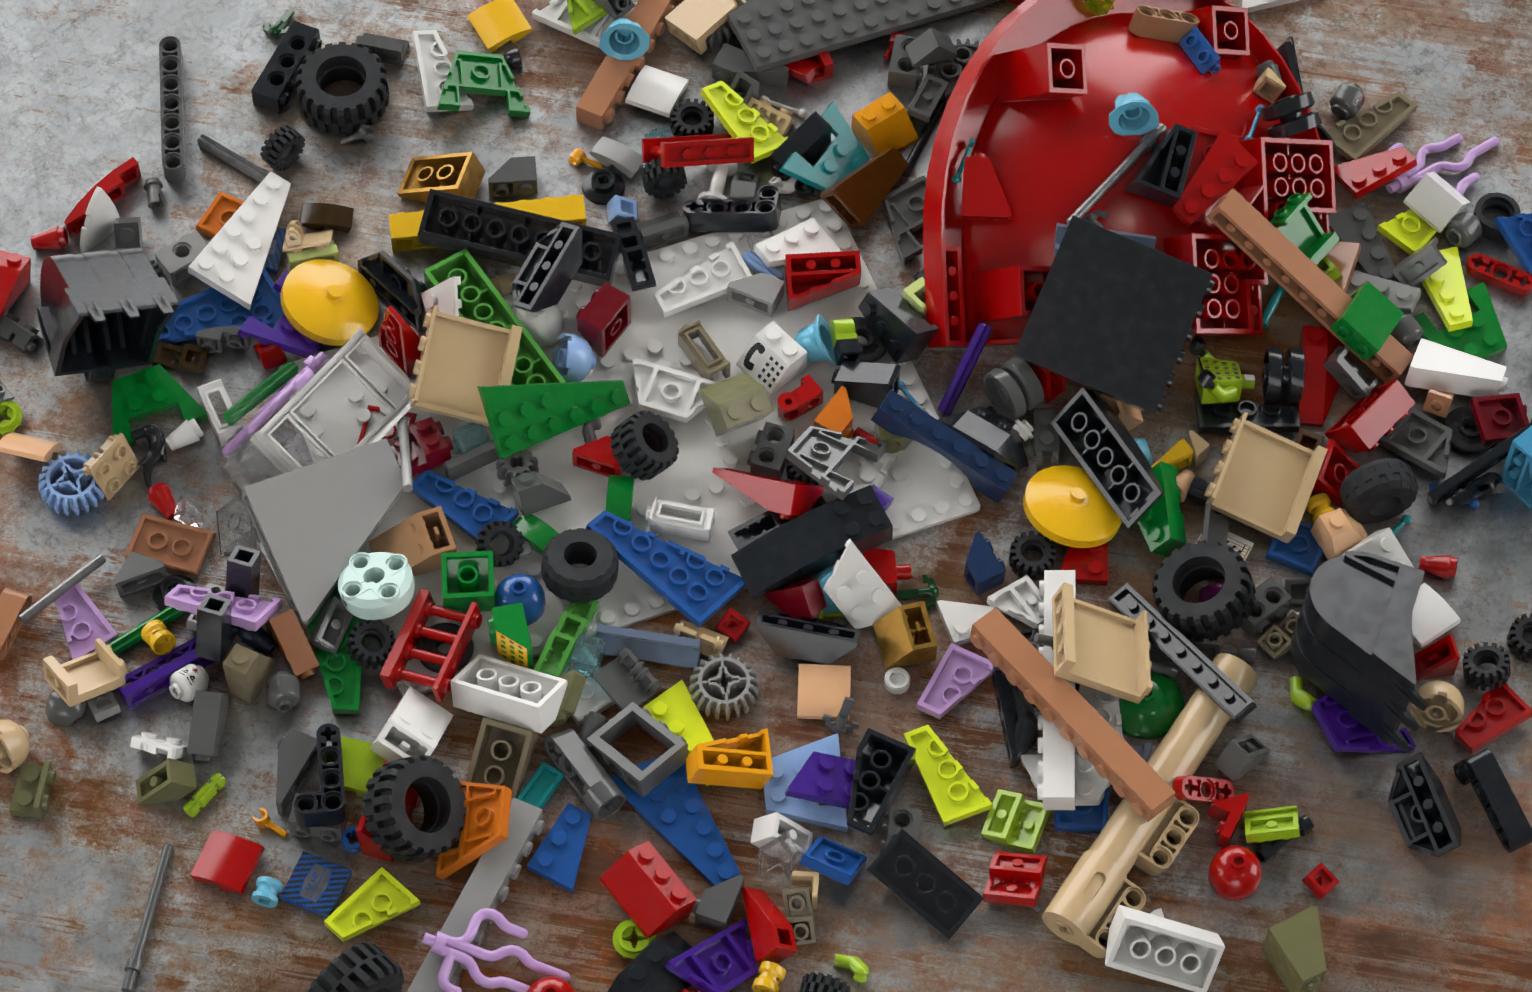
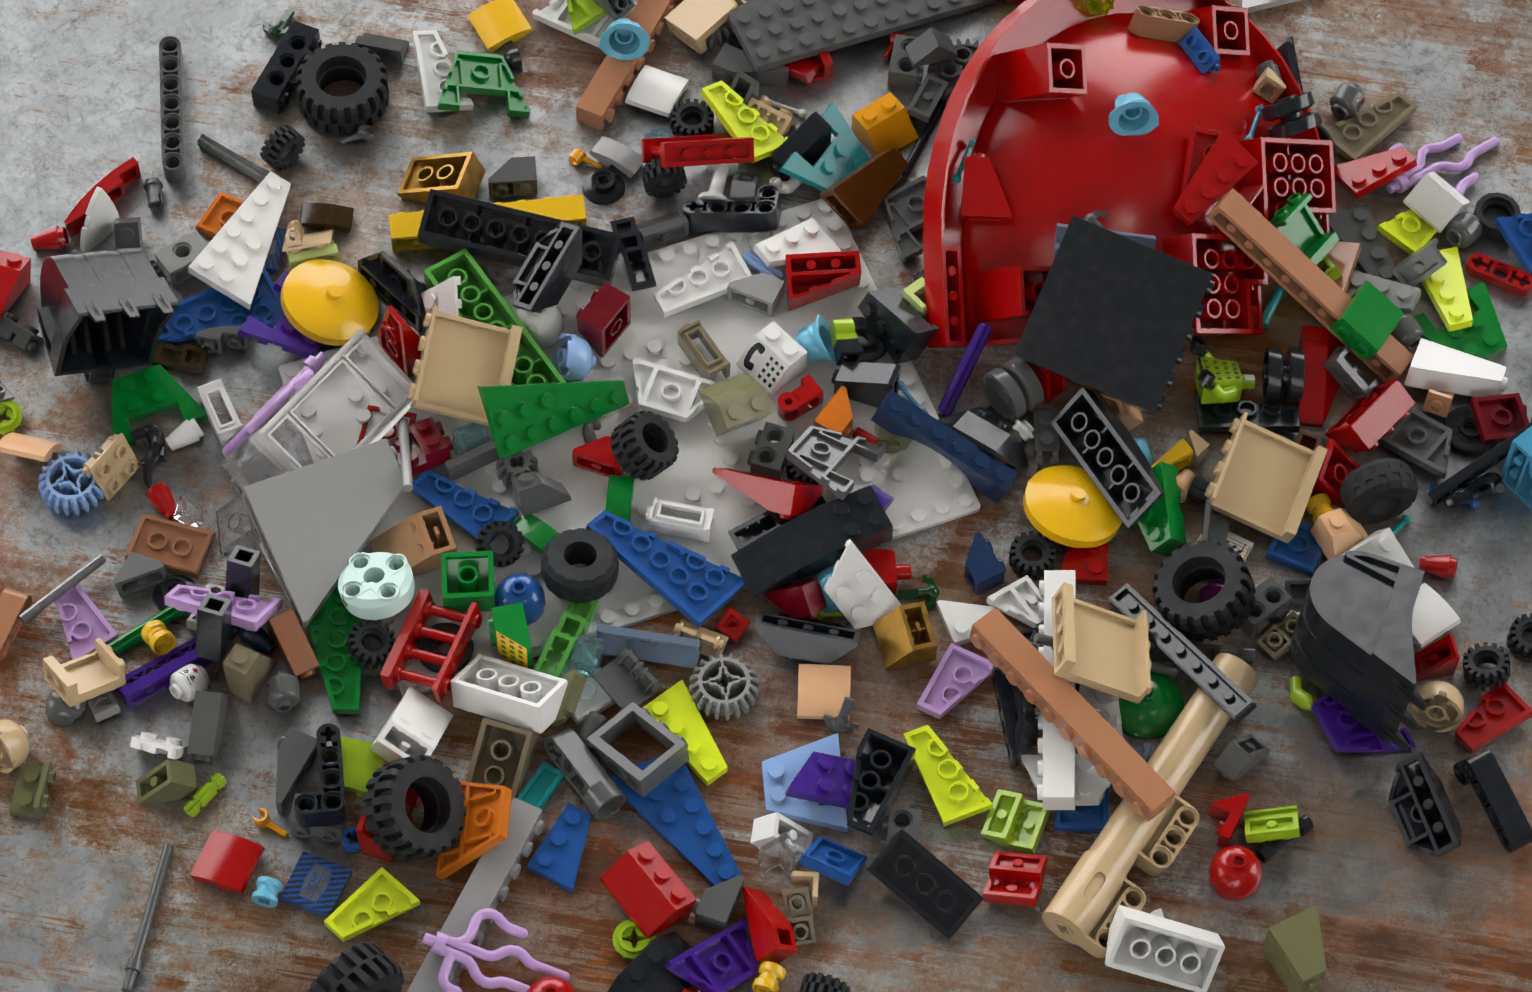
green axle [223,361,299,425] -> none
red slope [253,343,287,370] -> none
dark grey slope [308,596,353,654] -> none
tan cone [489,273,518,297] -> none
light blue slope [607,195,638,223] -> none
light orange wedge [685,728,773,789] -> none
black hinge [794,180,815,198] -> none
lime arm [834,954,870,983] -> none
white tile [884,667,910,694] -> none
flat silver bar [1066,123,1167,225] -> none
black wedge [1125,123,1198,207] -> none
red beam [1172,775,1234,804] -> none
red tile [1301,862,1340,900] -> none

